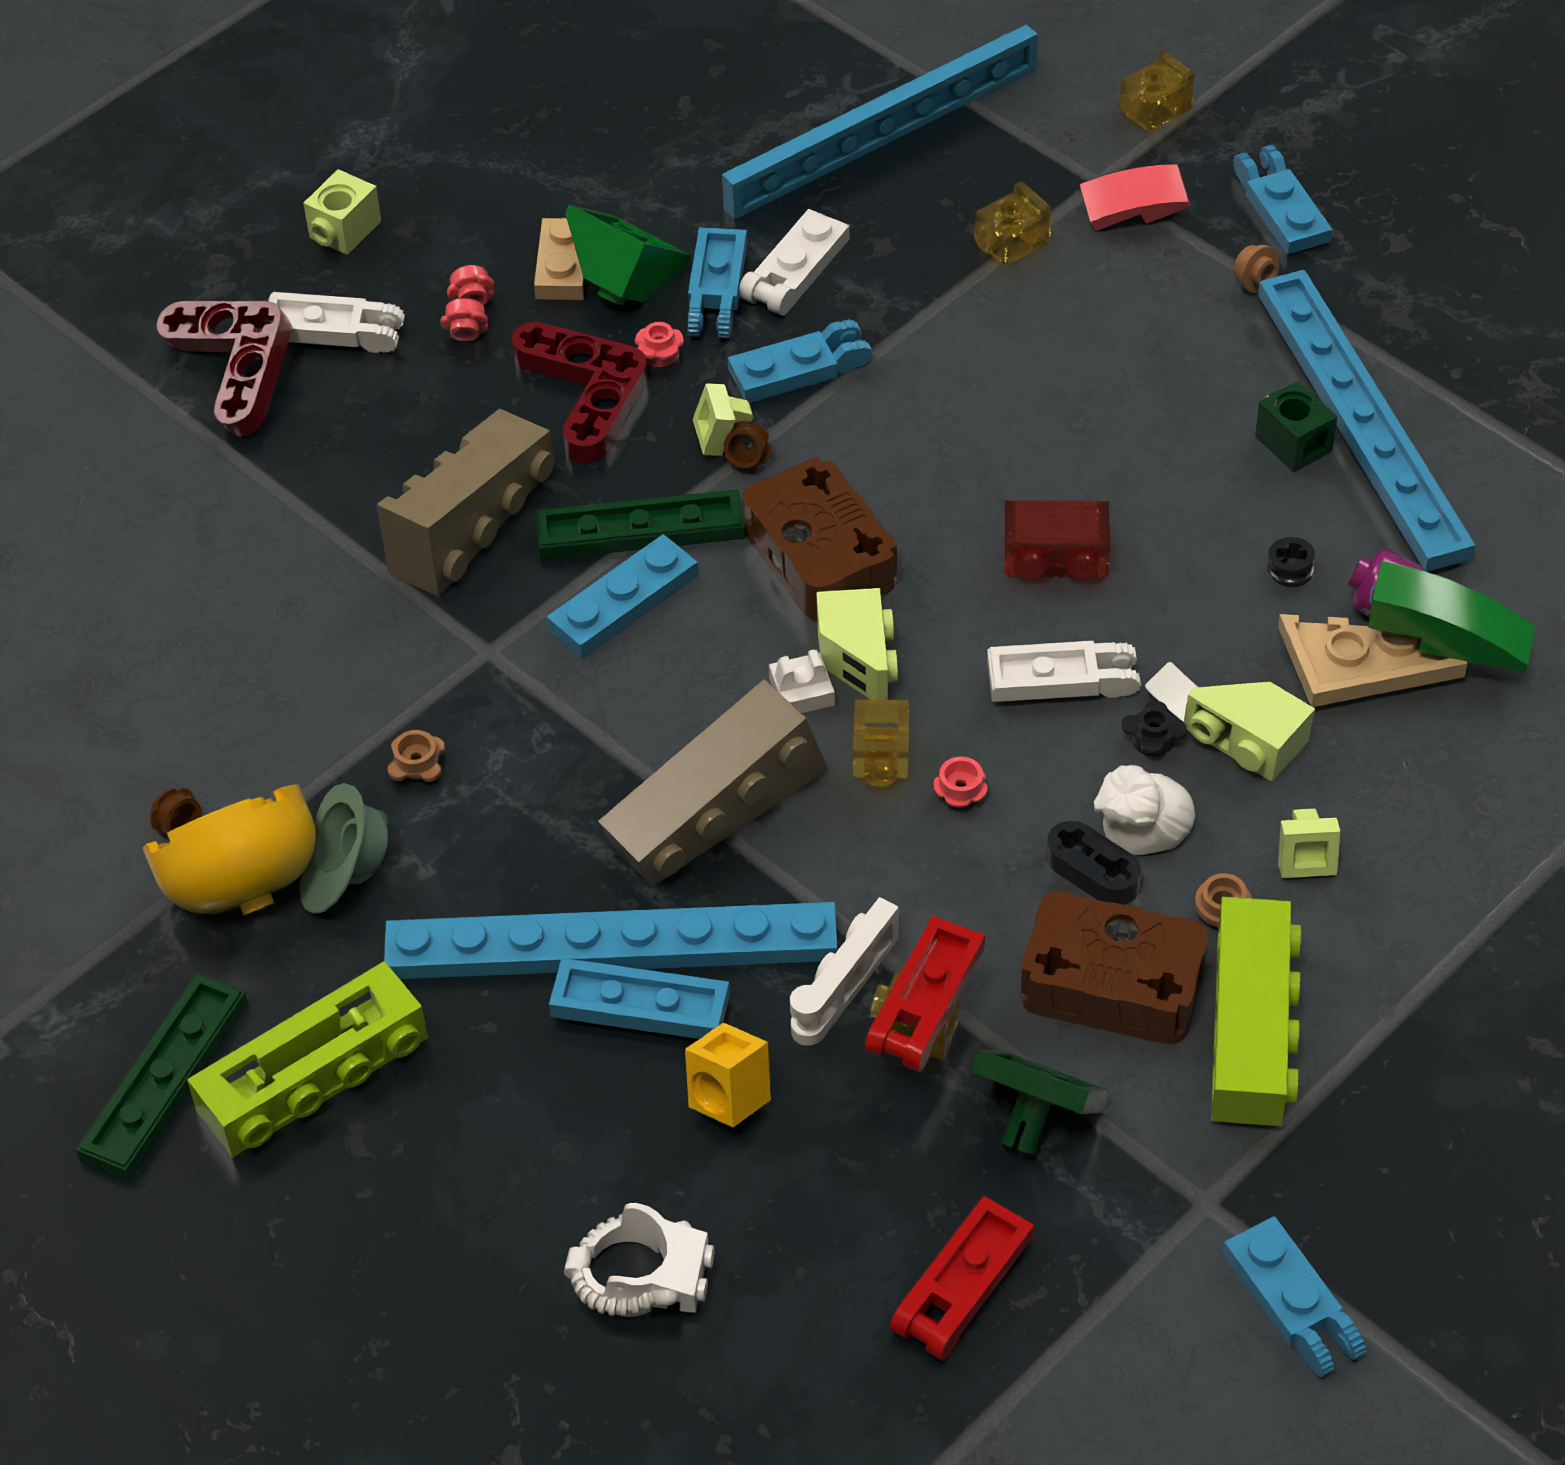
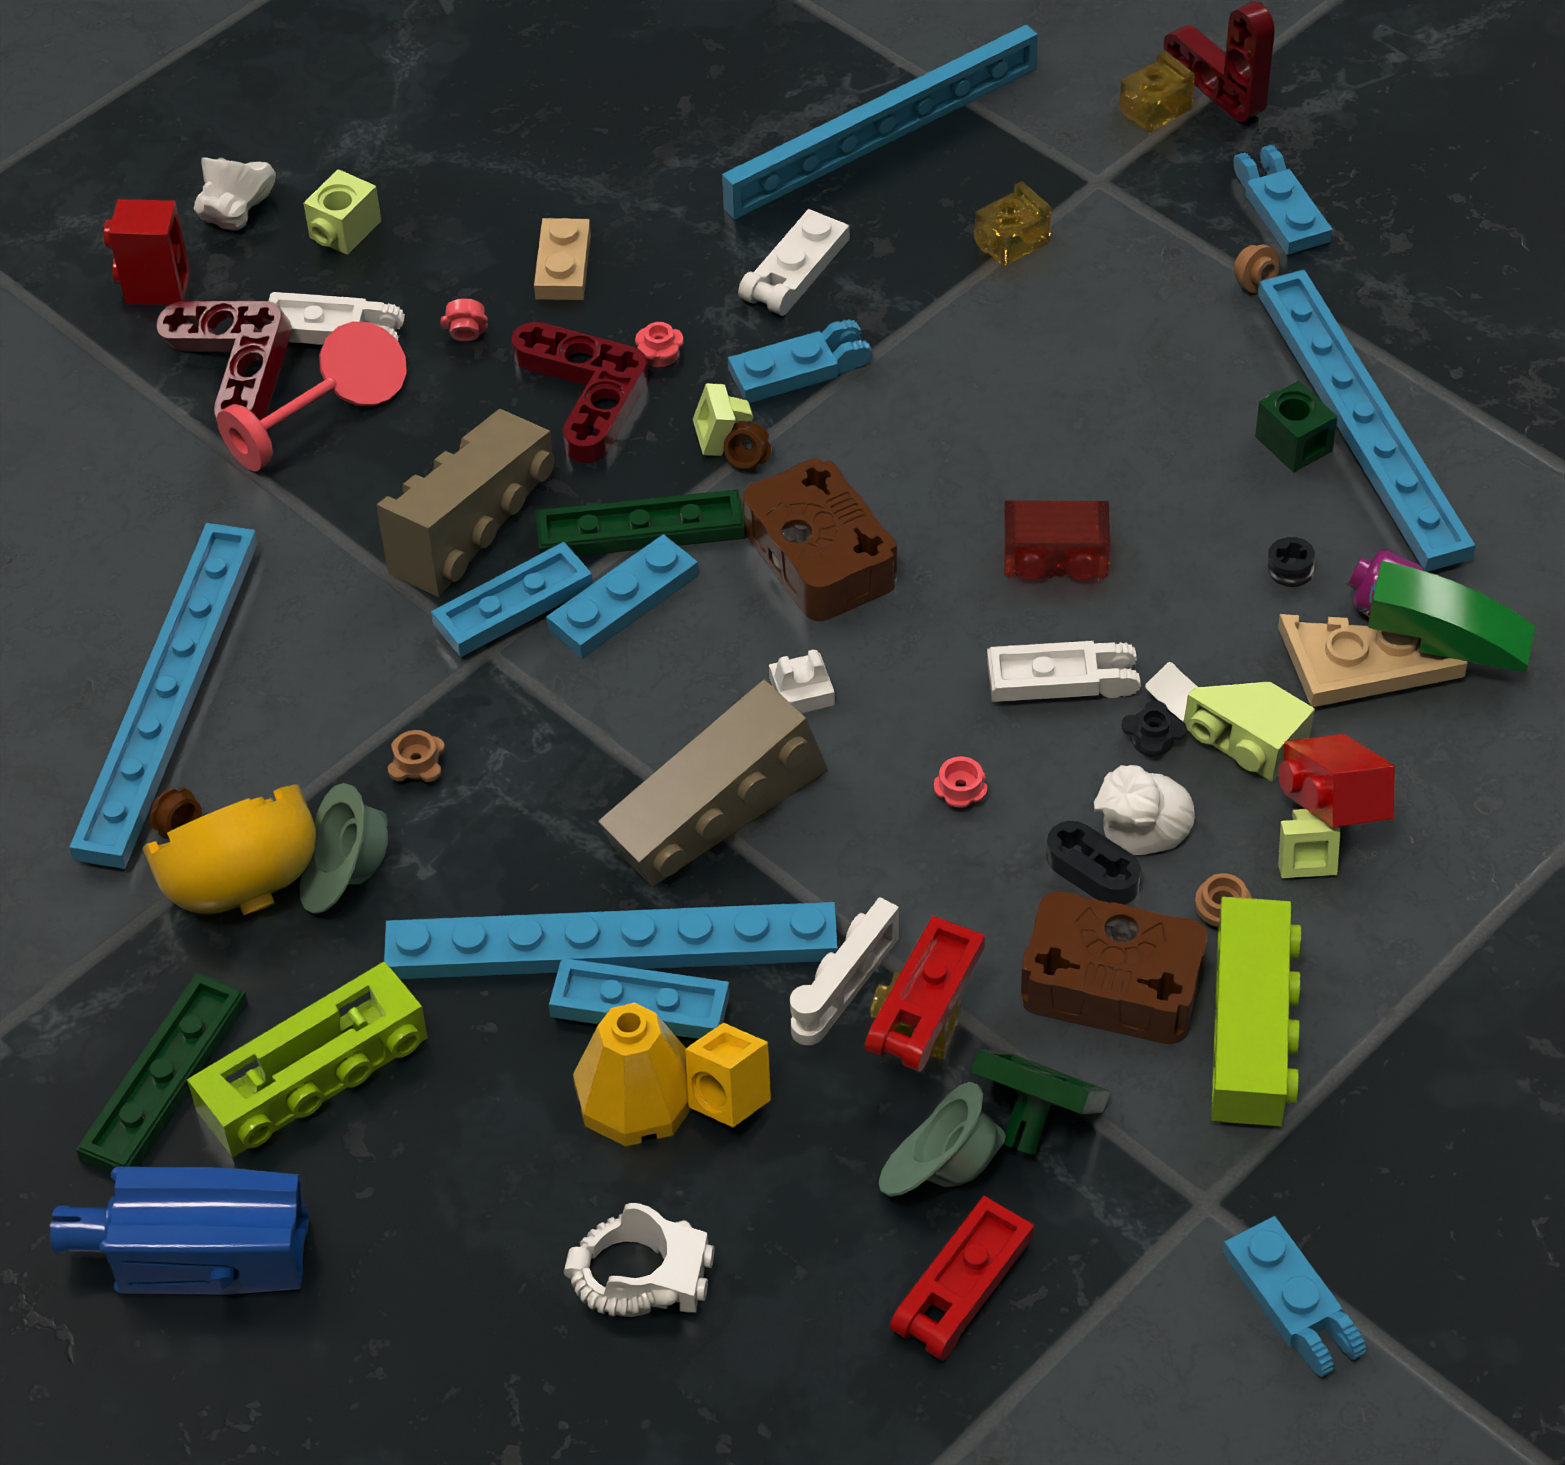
coral plate [447,265,494,306] -> none
green slope [565,205,691,305] -> none
dark azure hinge [688,227,748,338] -> none
yellowish green slope [816,588,898,704] -> none
clear yellow brick [853,699,909,787] -> none
coral slope [1080,164,1191,231] -> none
none -> blue piece [50,1167,309,1295]
none -> dark azure plate [69,523,258,869]
none -> red brick [104,199,190,305]
none -> white hair [194,157,276,230]
none -> coral piece [217,321,407,472]
none -> dark azure plate [431,542,593,657]
none -> yellow cone [573,1003,691,1147]
none -> sand green piece [879,1082,1006,1196]
none -> dark red beam [1163,1,1275,122]
none -> red brick [1278,734,1395,827]

